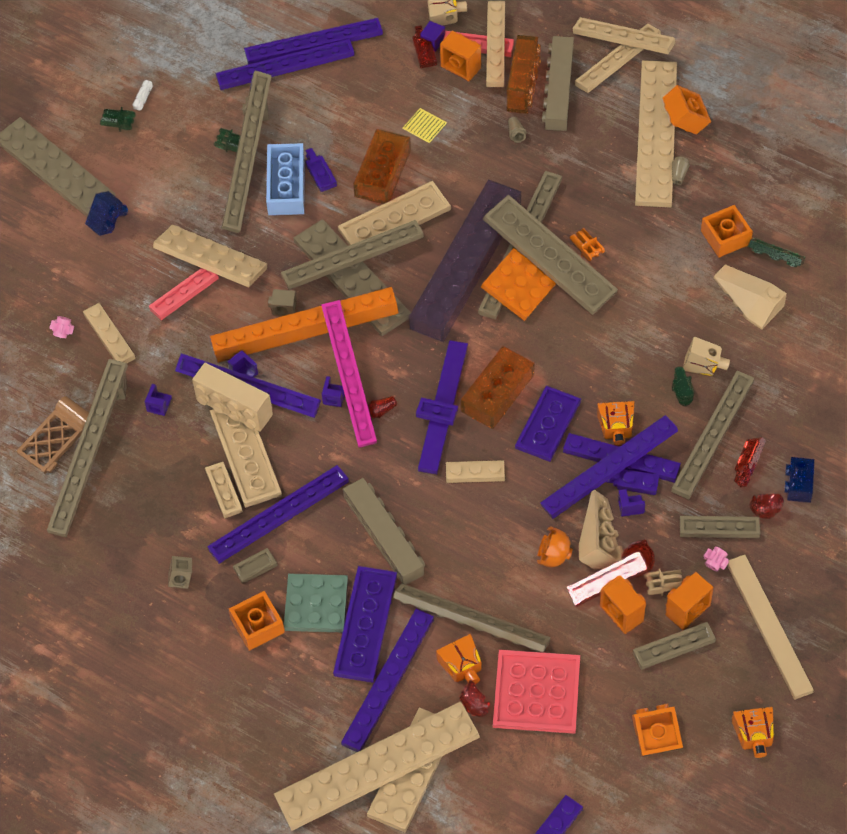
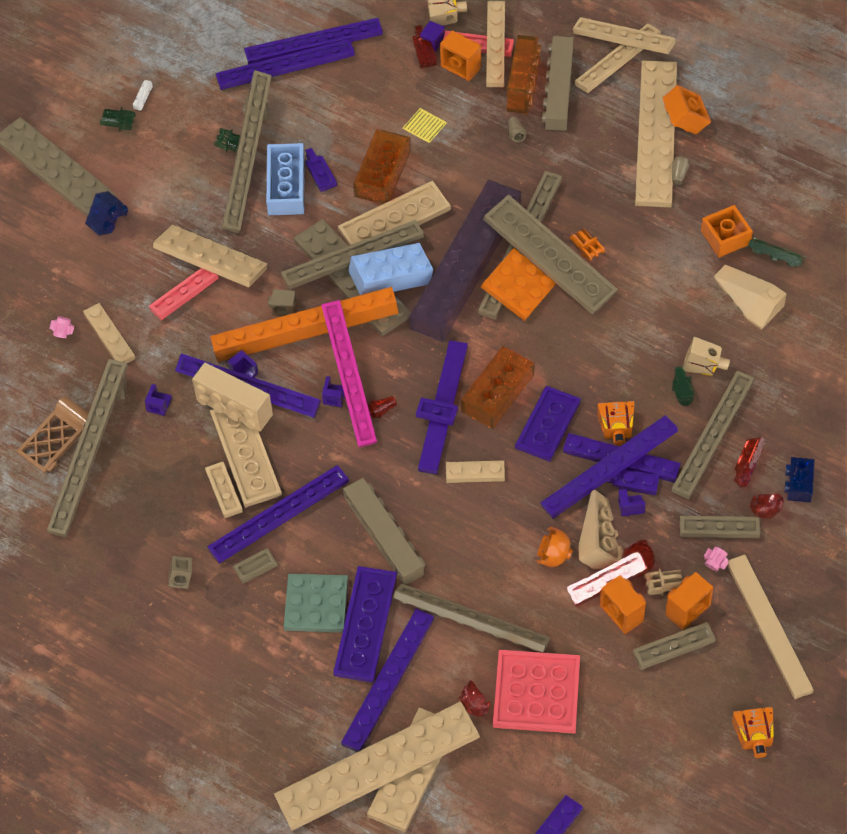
orange brick [229,591,285,651] -> none
orange torso [436,634,481,686] -> none
orange plate [632,704,683,756] -> none
none -> light blue brick [348,243,433,295]

